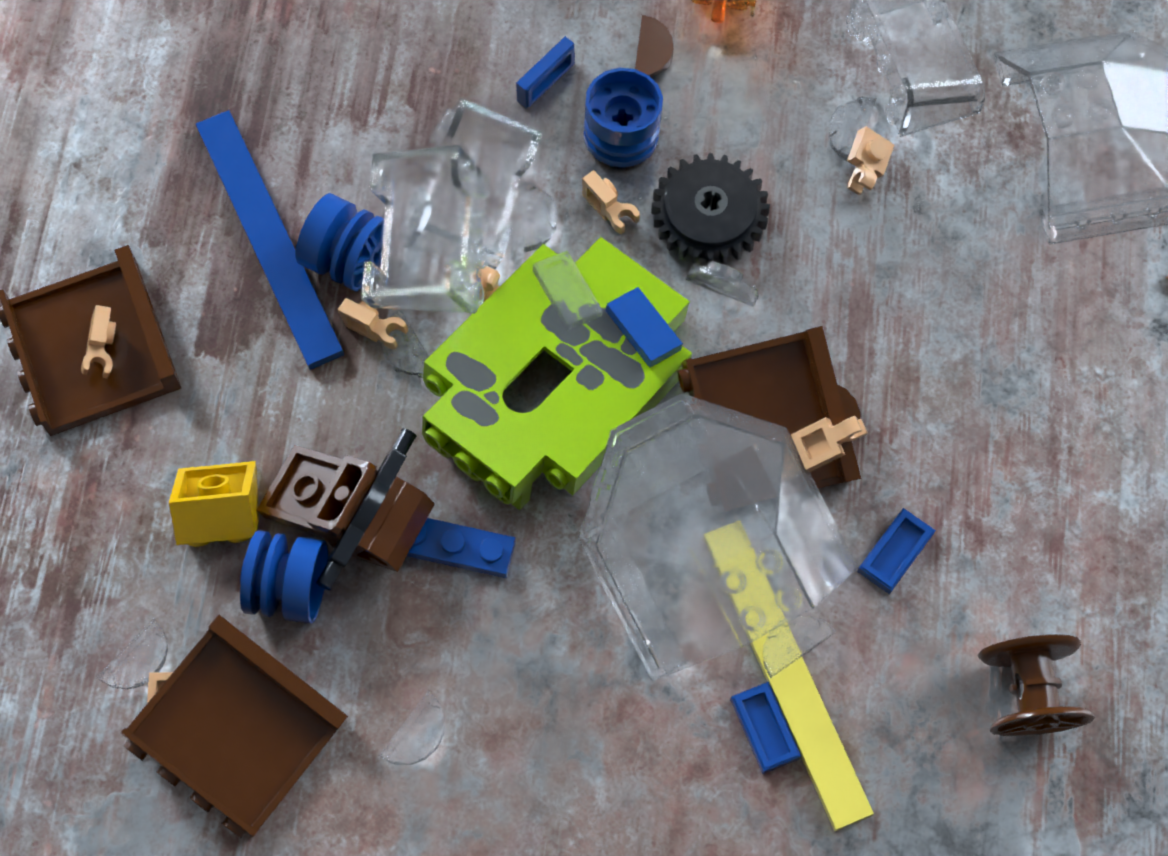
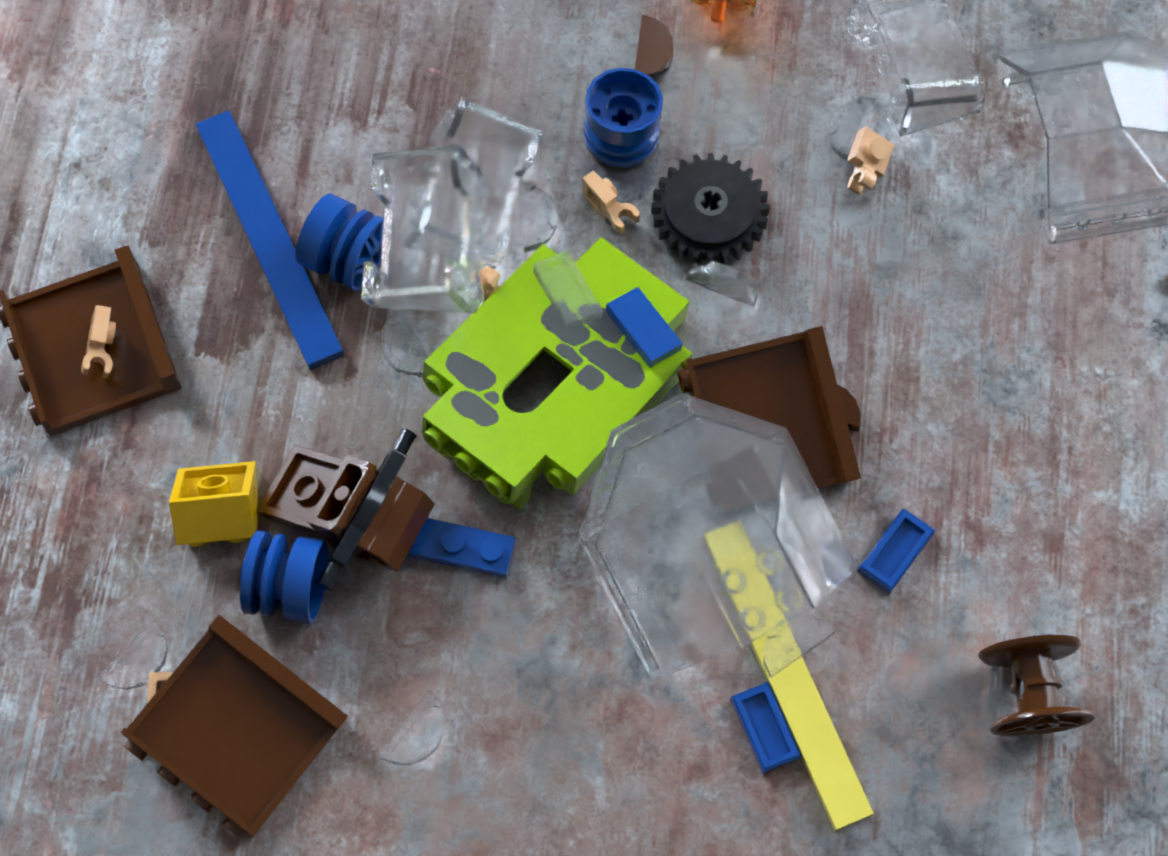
light nougat plate [338,298,409,349] -> none
blue tile [516,36,575,109] -> none
light nougat plate [791,416,868,472] -> none

